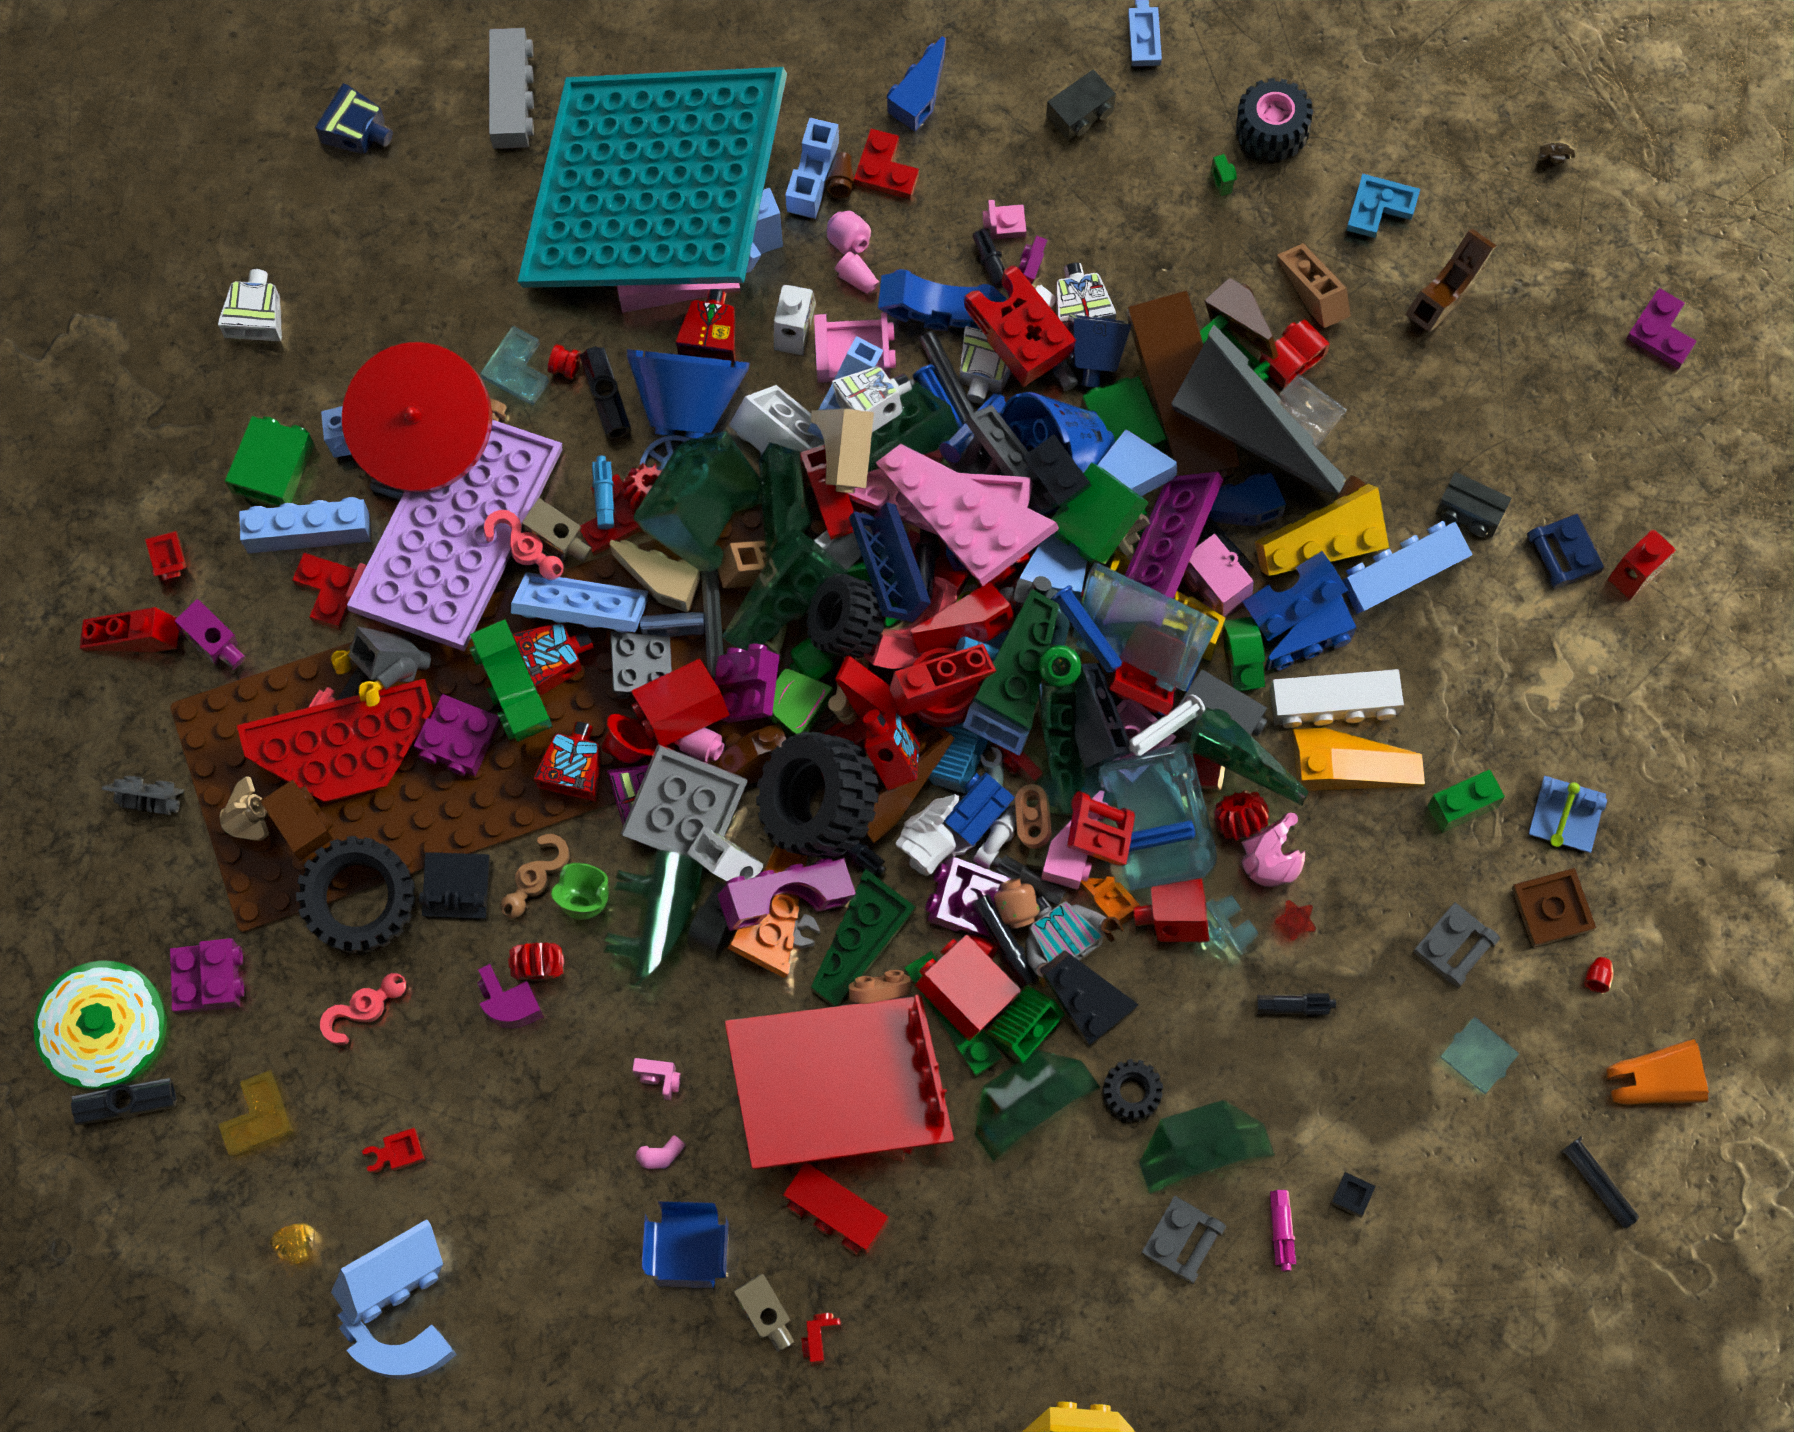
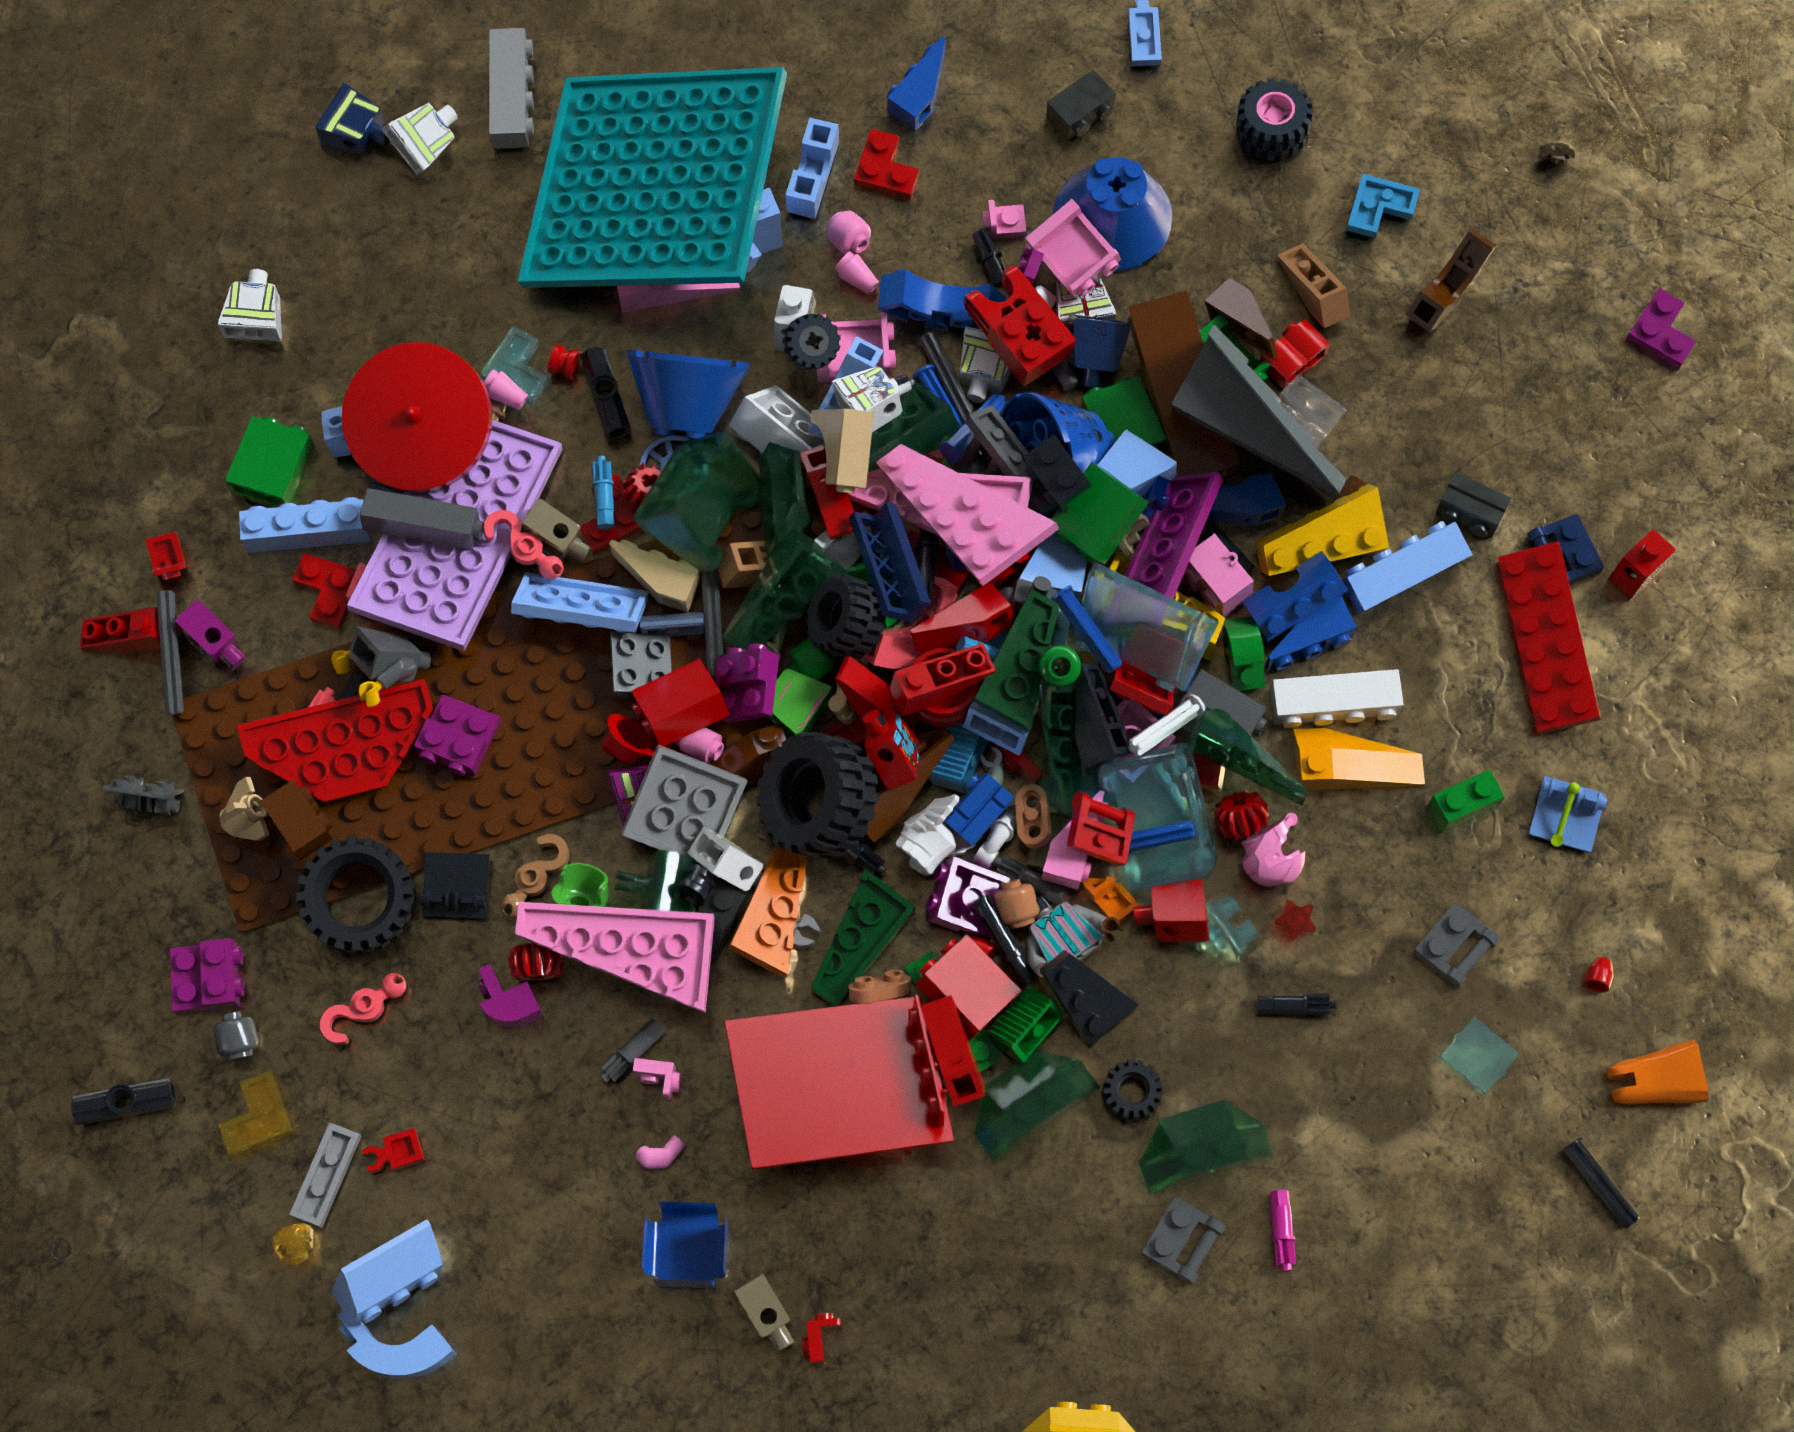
dish [34,961,167,1091] -> none
green brick [469,619,553,742] -> none
torso [513,623,594,696] -> none
torso [534,722,601,802] -> none
red torso [676,289,736,363] -> none
arch [718,858,856,931] -> none
red brick [783,1162,889,1255] -> none
reddish brown cone [825,152,855,198] -> none
green plate [1210,154,1237,196] -> none
black plate [1331,1172,1376,1218] -> none
reddish brown plate [1512,868,1596,948] -> none
none -> dark grey axle [156,590,184,715]
none -> dark grey head [212,1011,259,1061]
none -> light grey plate [289,1122,362,1228]
none -> dark grey brick [359,488,484,550]
none -> white torso [382,103,458,175]
none -> bright pink cone [484,369,529,410]
none -> bright pink wing [515,902,715,1013]
none -> dark grey piece [599,1018,666,1083]
none -> black wheel [676,864,717,905]
none -> black wheel [783,313,841,370]
none -> red slope [921,994,985,1107]
none -> bright pink panel [1025,199,1121,299]
none -> blue cone [1053,157,1172,272]
none -> clear blue plate [1141,475,1170,520]
none -> red plate [1498,541,1602,735]

